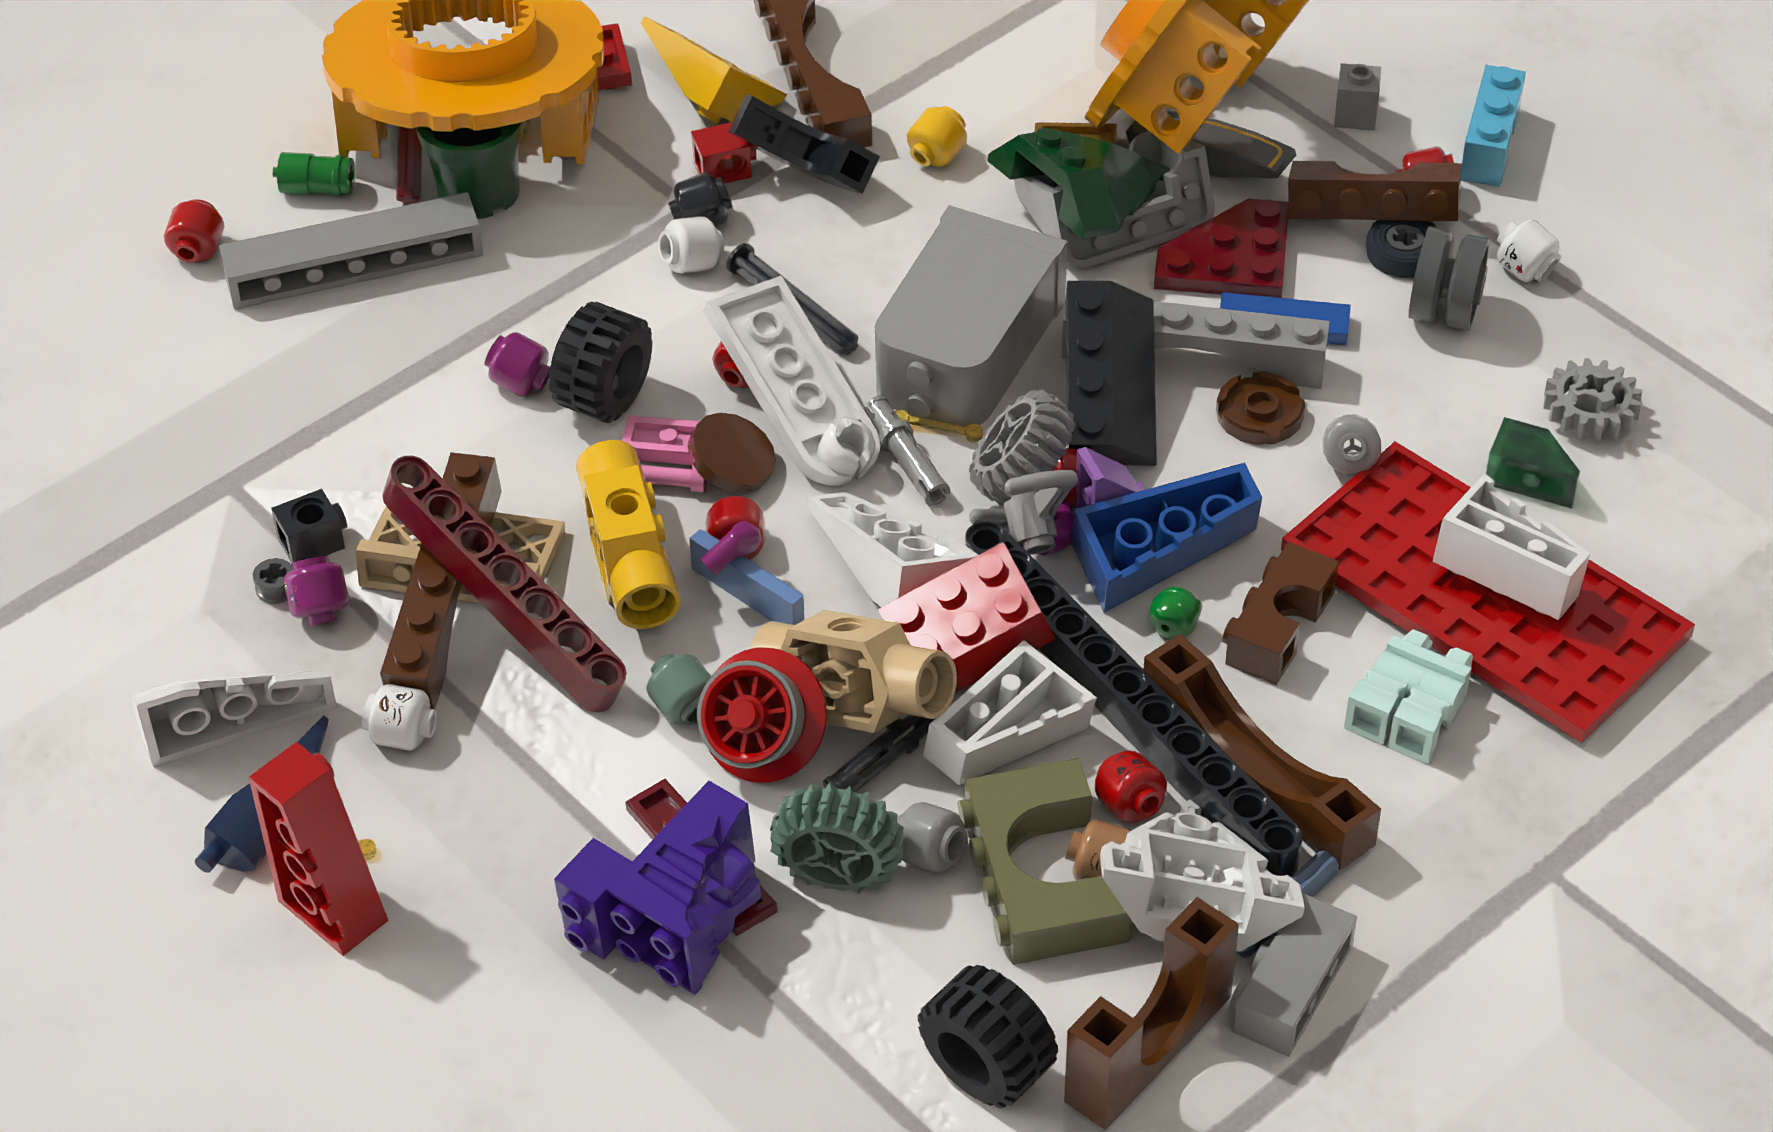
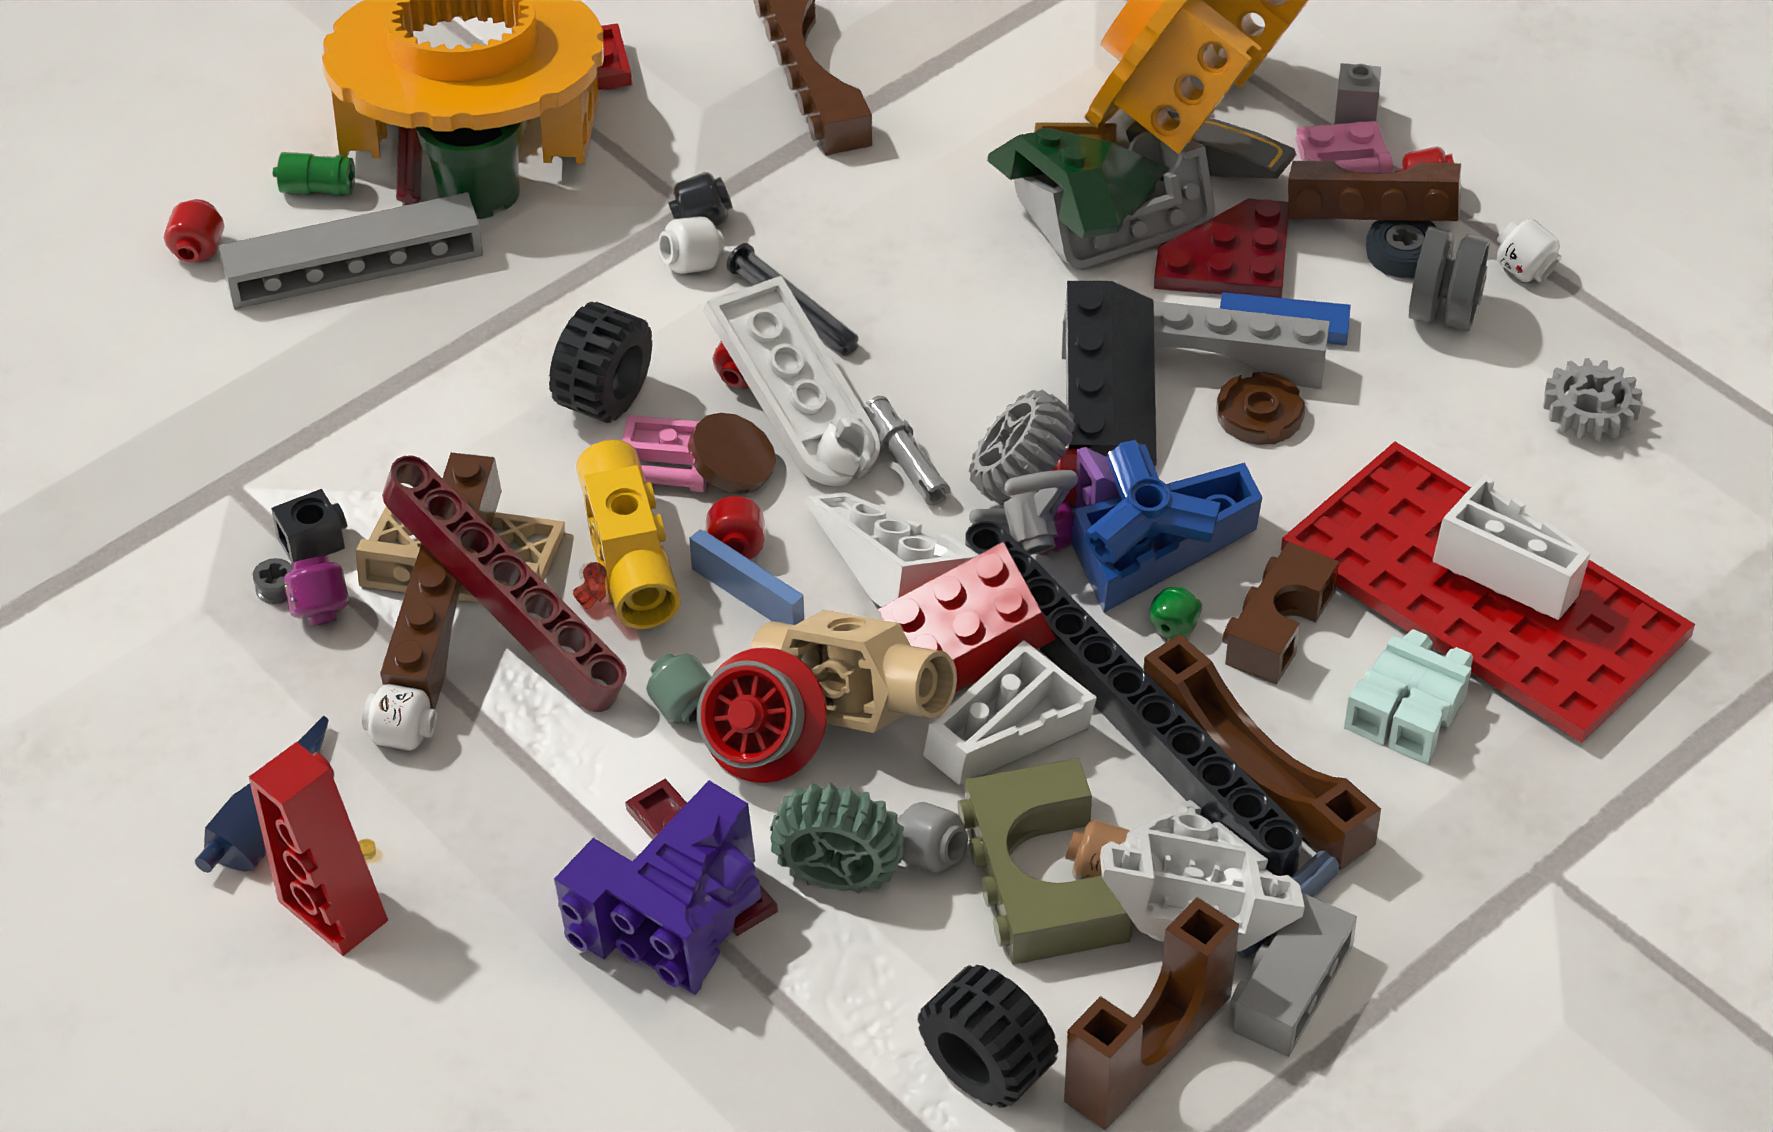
white wedge [130,670,337,767] -> none
magenta head [484,332,550,397] -> none
yellow wedge [641,16,787,123] -> none
red brick [691,122,757,184] -> none
magenta arm [700,521,761,576] -> none
black arch [728,95,880,194] -> none
black pin [823,714,936,792] -> none
light grey piece [875,205,1067,429] -> none
clear yellow hinge [895,409,983,443] -> none
yellow head [906,106,967,167] -> none
red head [1095,751,1167,823] -> none
light grey head [1322,414,1381,475] -> none
medium azure arch [1461,65,1526,187] -> none
clear green slope [1486,417,1580,509] -> none
none -> clear red arm [573,561,606,609]
none -> blue piece [1085,440,1221,564]
none -> bright pink plate [1296,121,1393,174]

